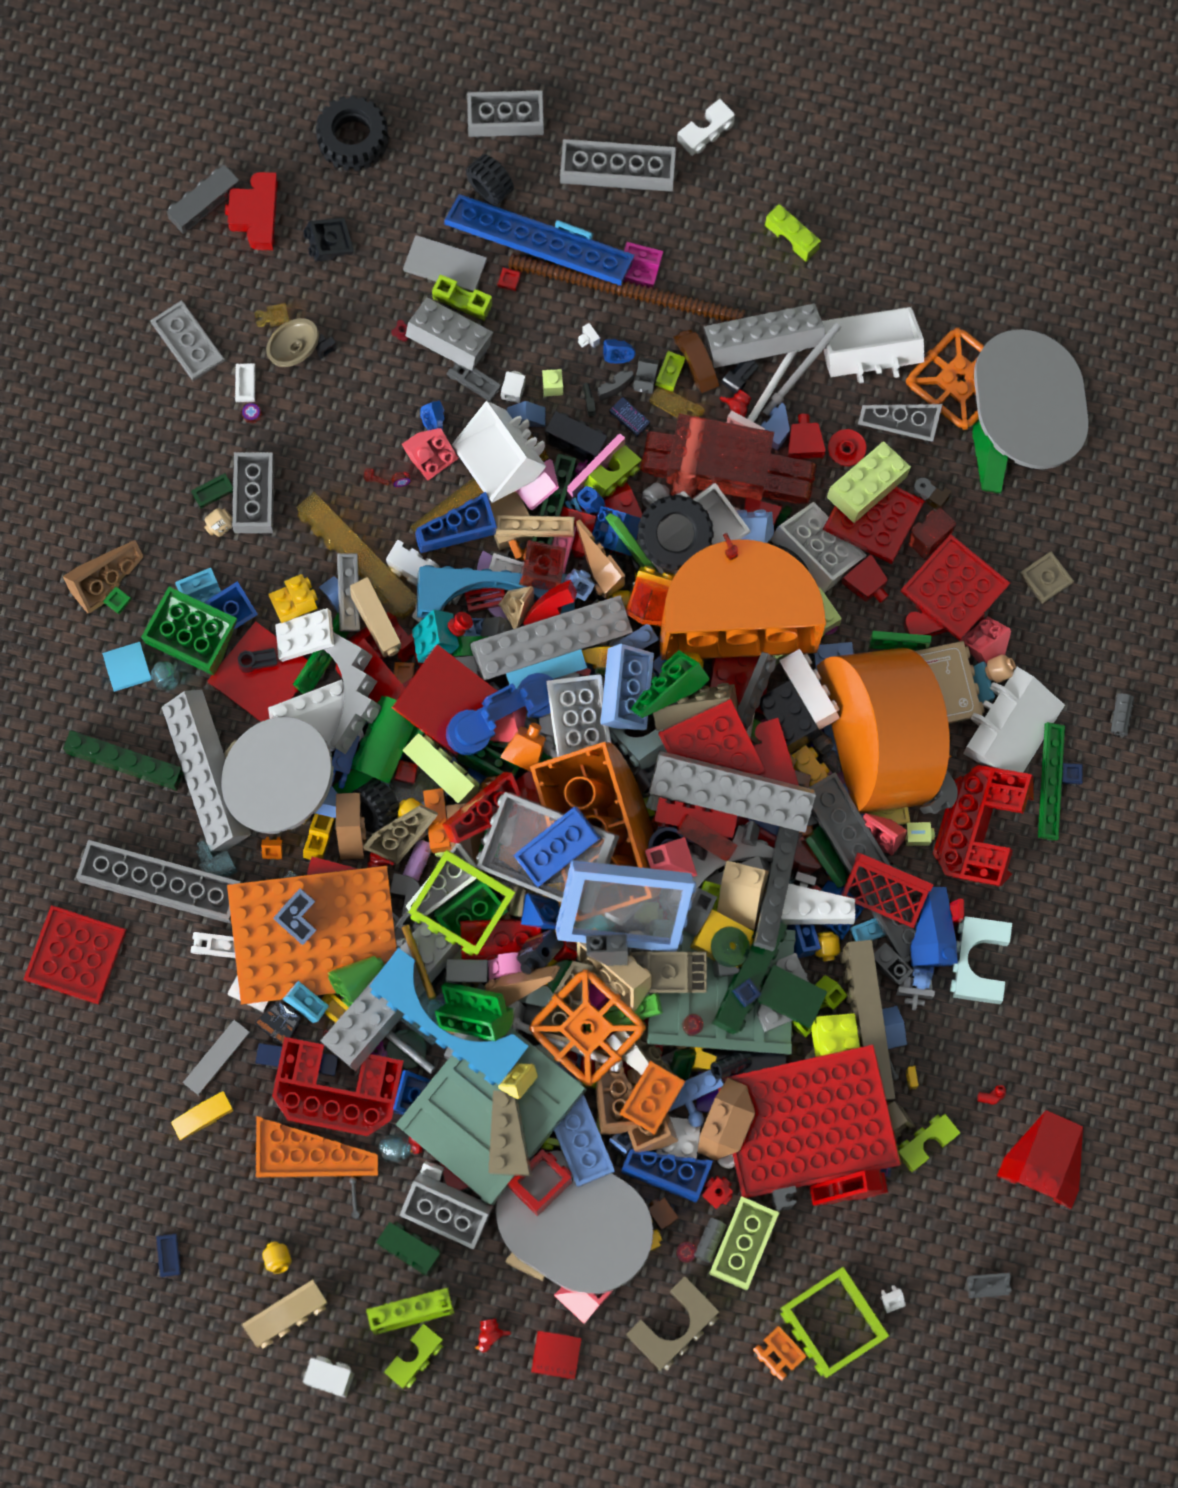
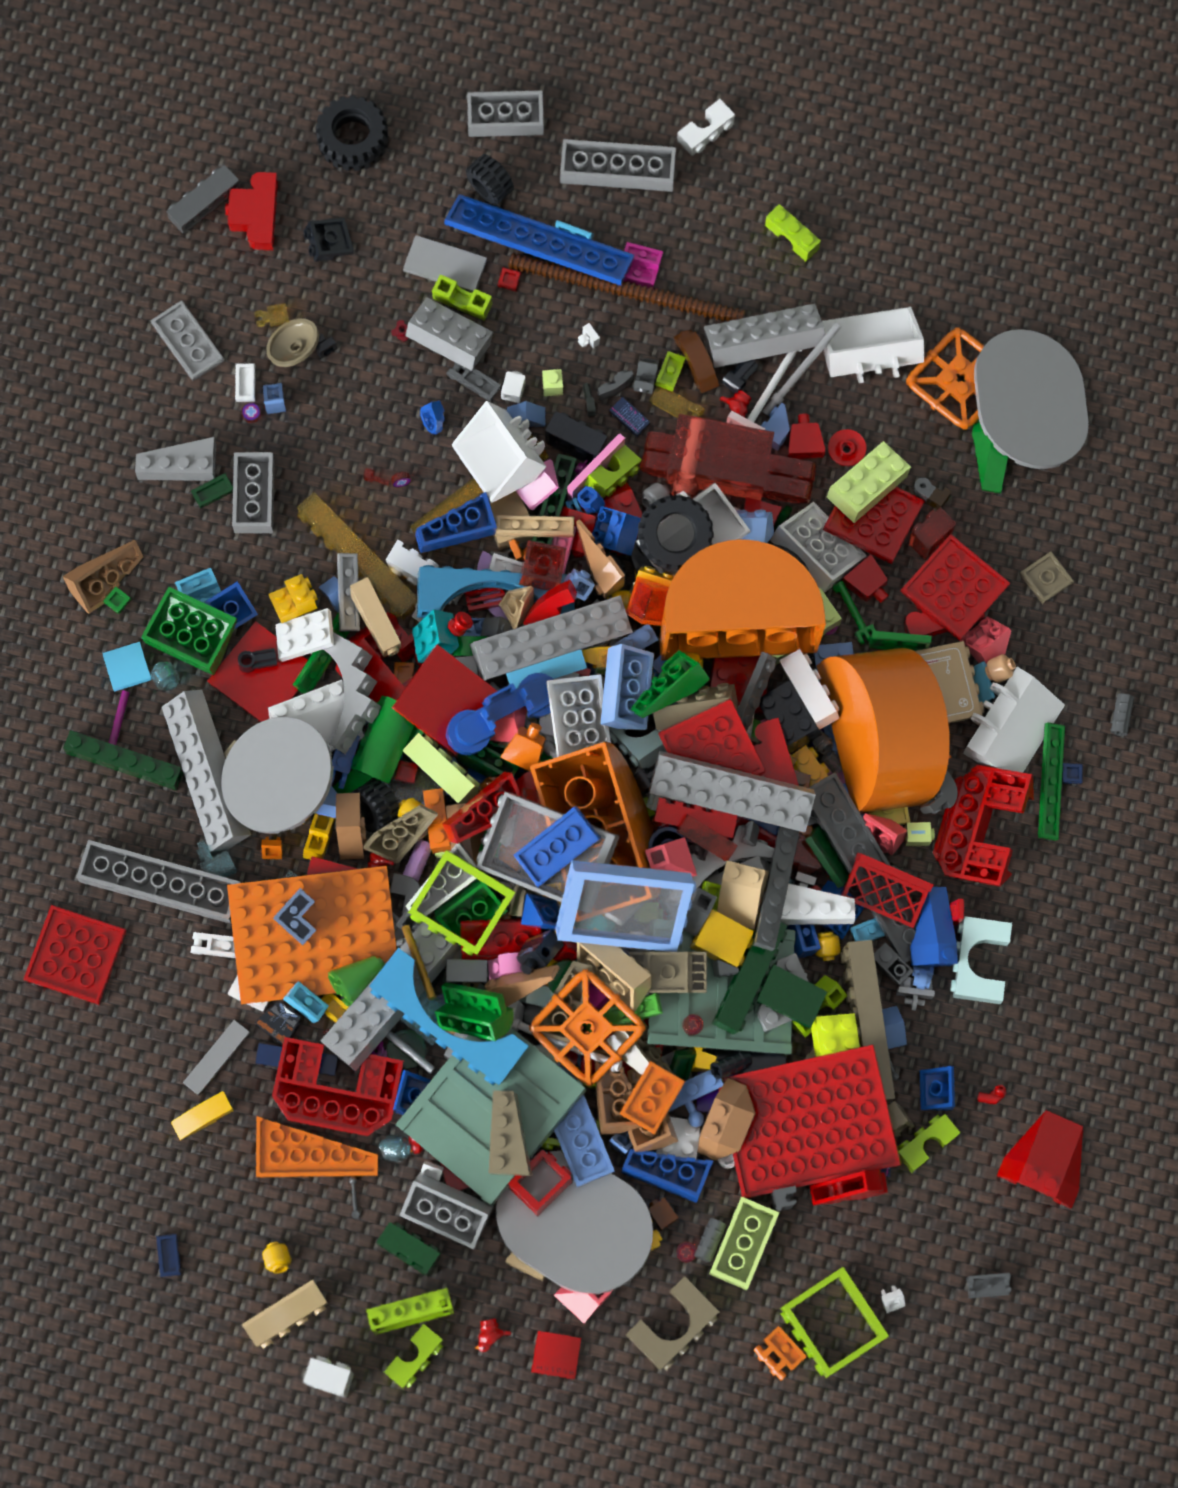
tan head [205,508,232,537] -> none
coral slope [402,428,459,480] -> none
light yellow slope [498,1063,538,1099] -> none
dark grey slope [586,934,628,966] -> none
blue rock [603,339,636,364] -> none
bright green tile [605,513,658,572] -> none
red brick [701,1176,733,1209] -> none
clear green dish [710,927,750,967] -> none
clear red hand [723,533,738,560] -> none
dark blue tile [733,978,762,1007] -> none
light grey wedge [858,404,942,442] -> none
yellow tile [905,1066,919,1090] -> none
none -> magenta bar [109,691,129,745]
none -> light grey wedge [135,437,216,481]
none -> medium blue slope [263,383,286,414]
none -> green hinge [833,581,876,645]
none -> blue slope [920,1066,955,1111]

